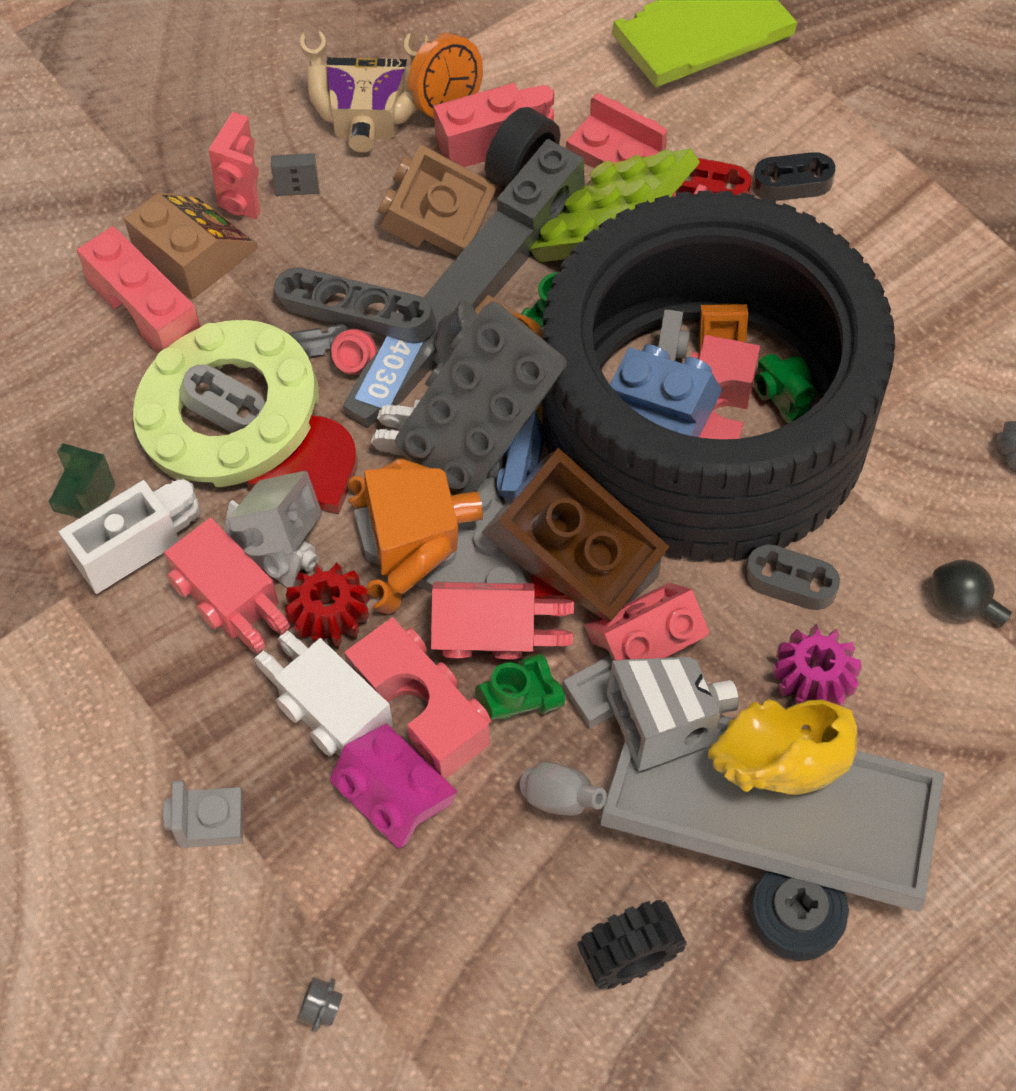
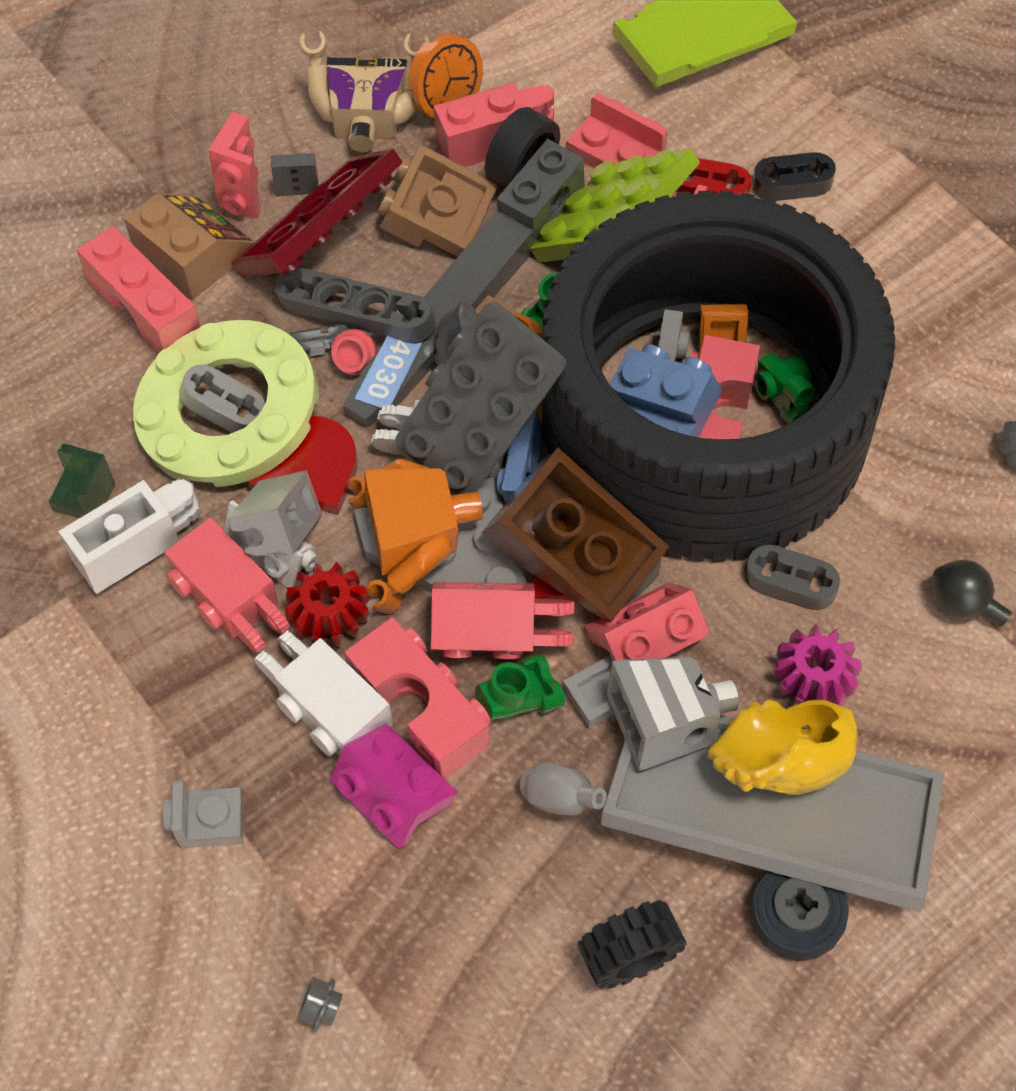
none -> dark red plate [231,148,403,278]

